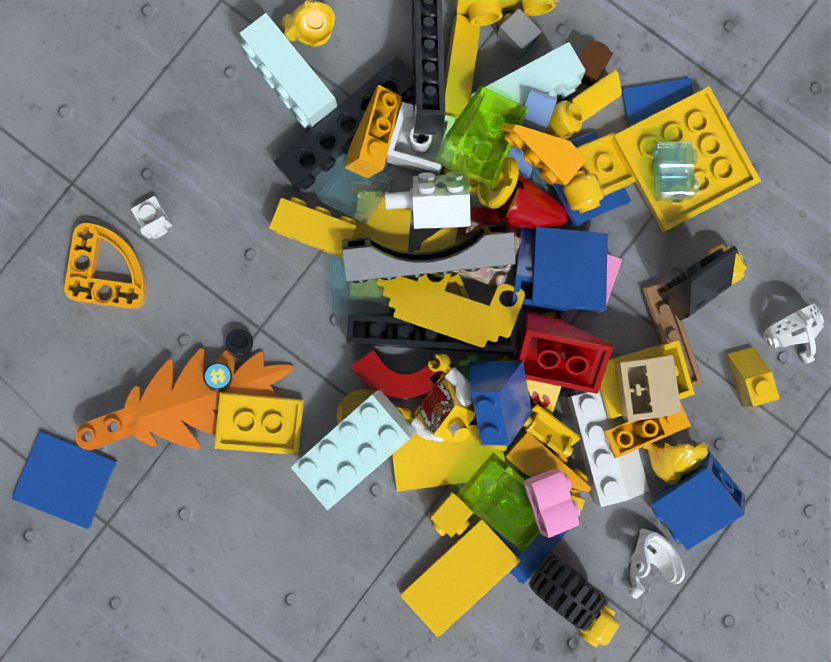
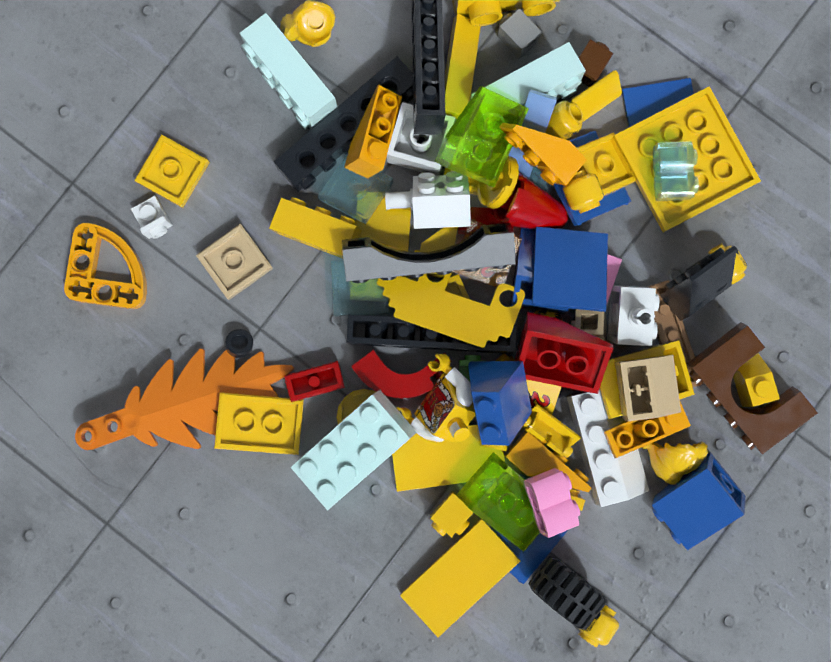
blue piece [12,432,117,529] -> none
tile [204,363,233,392] -> none
white helmet [629,528,685,599] -> none
white helmet [763,304,824,364] -> none
none -> yellow tile [134,134,210,208]
none -> tan plate [196,224,273,300]
none -> red slope [284,361,345,402]
none -> tan brick [571,309,607,341]
none -> white brick [607,285,659,346]
none -> reddish brown arch [687,322,818,455]

